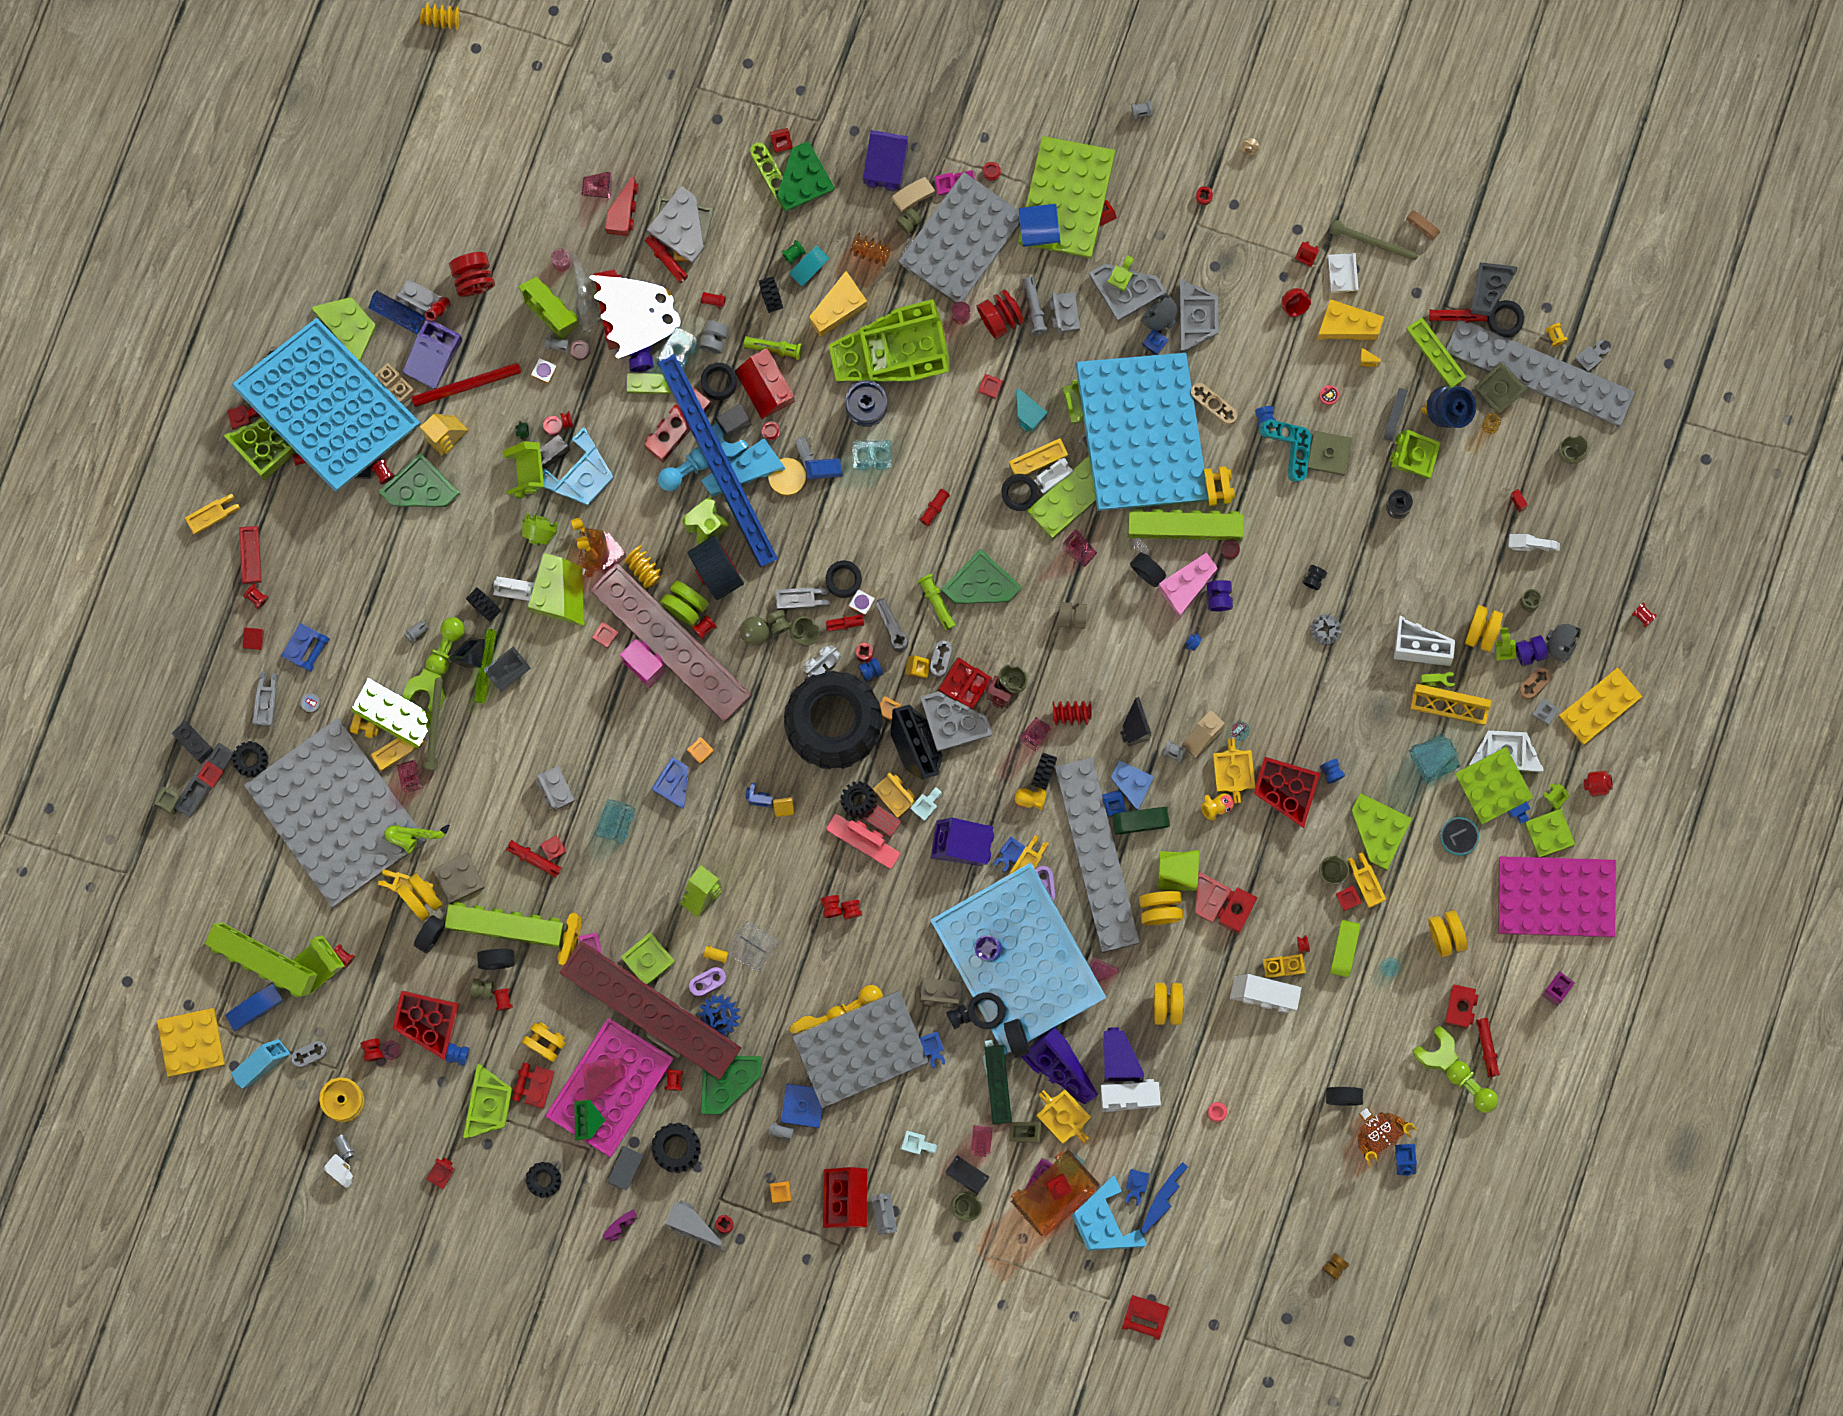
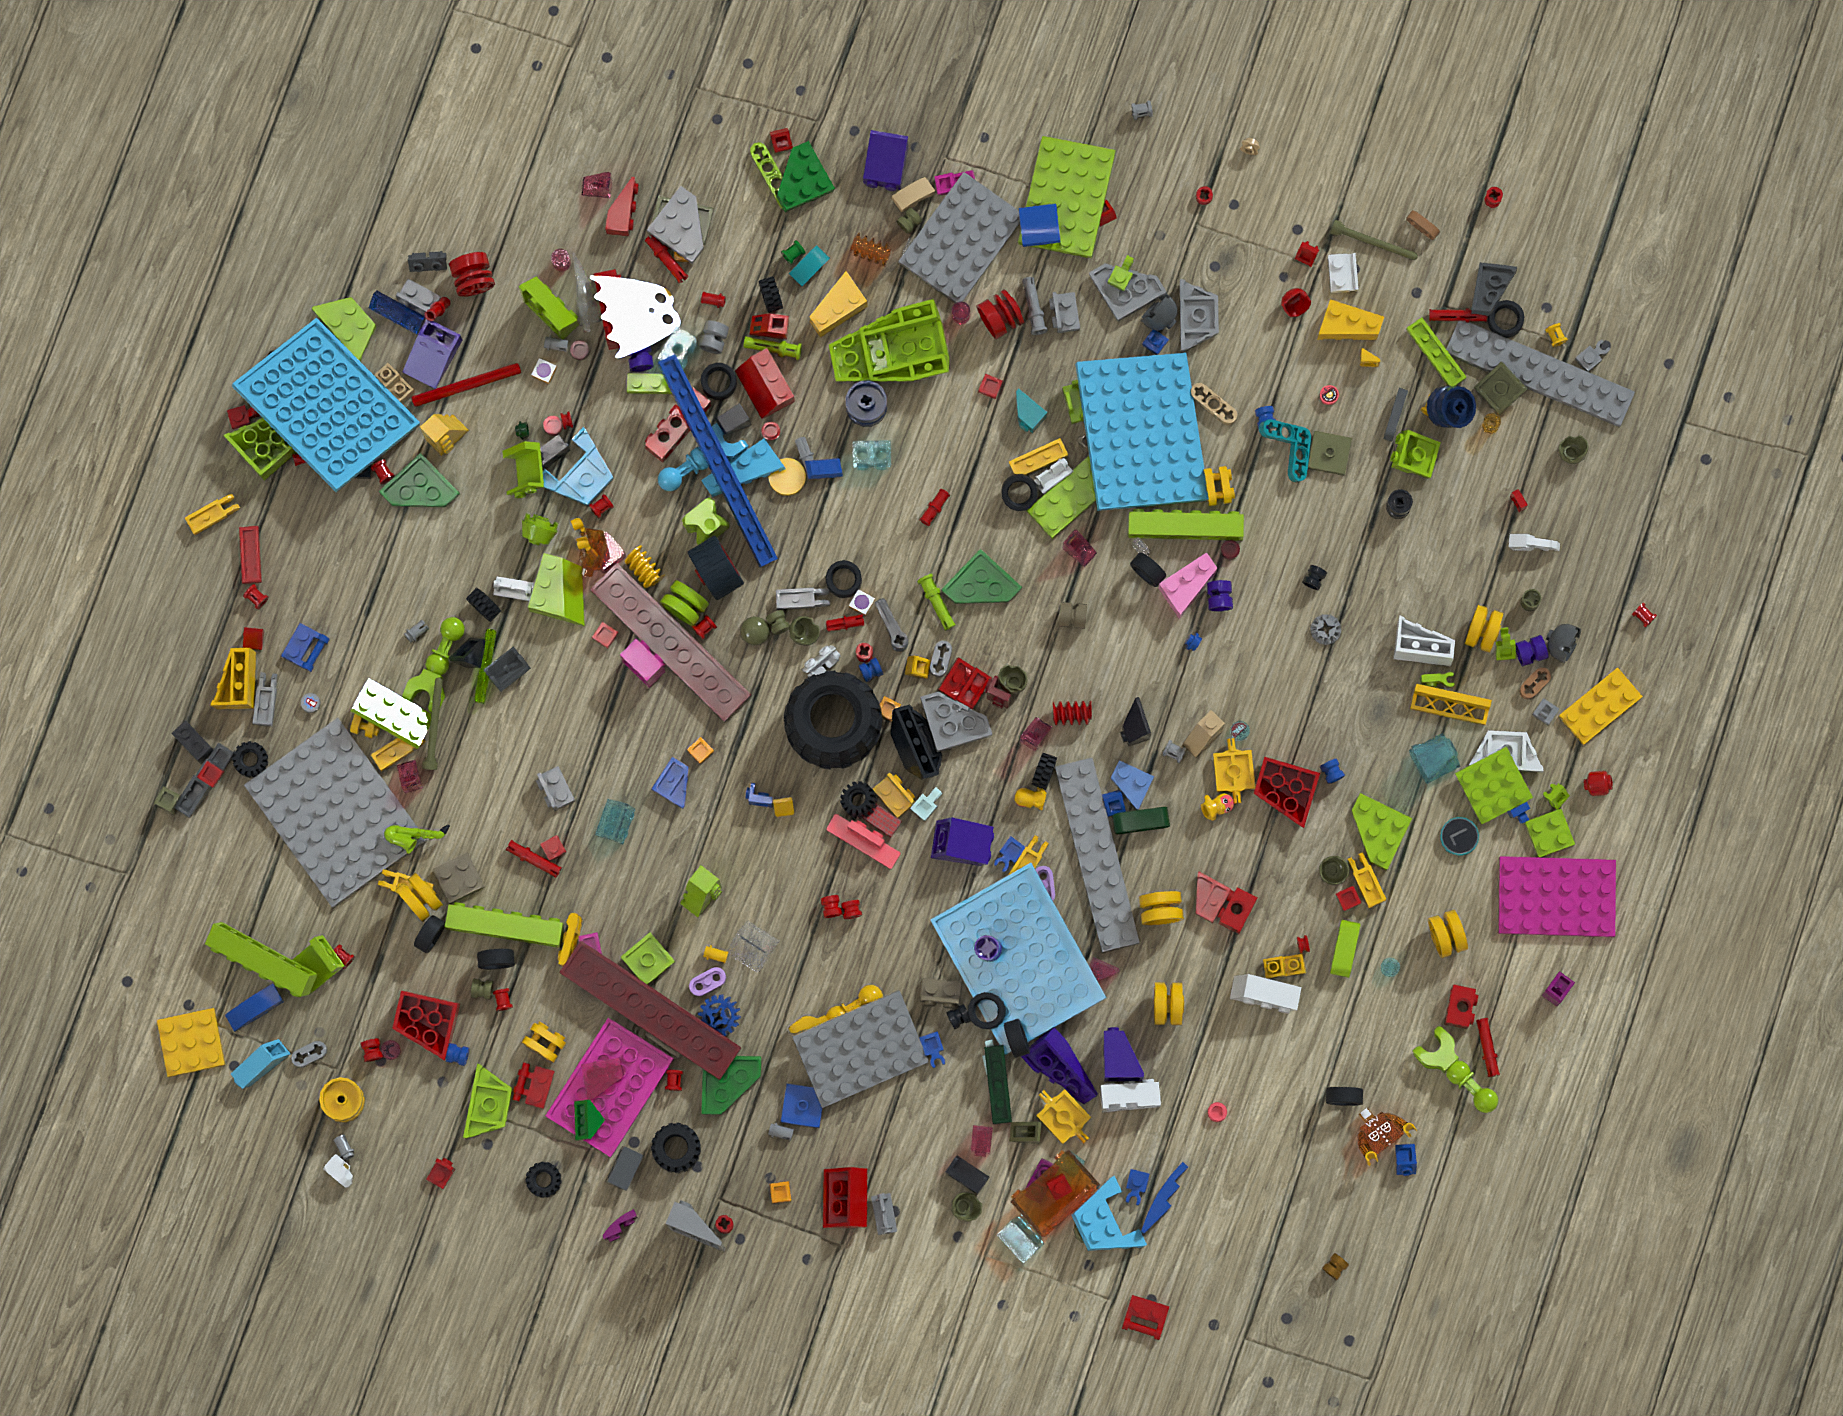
yellow piece [420,3,460,31] -> none
light aqua plate [901,1131,937,1155] -> none
red plate [982,162,1001,181] -> none
lime piece [1158,850,1199,891] -> none
none -> yellow wedge [211,648,256,710]
none -> dark grey hinge [408,251,447,272]
none -> red bush [589,494,614,519]
none -> red slope [749,313,790,340]
none -> clear light blue bracket [997,1216,1044,1263]
none -> red bush [1484,187,1503,208]

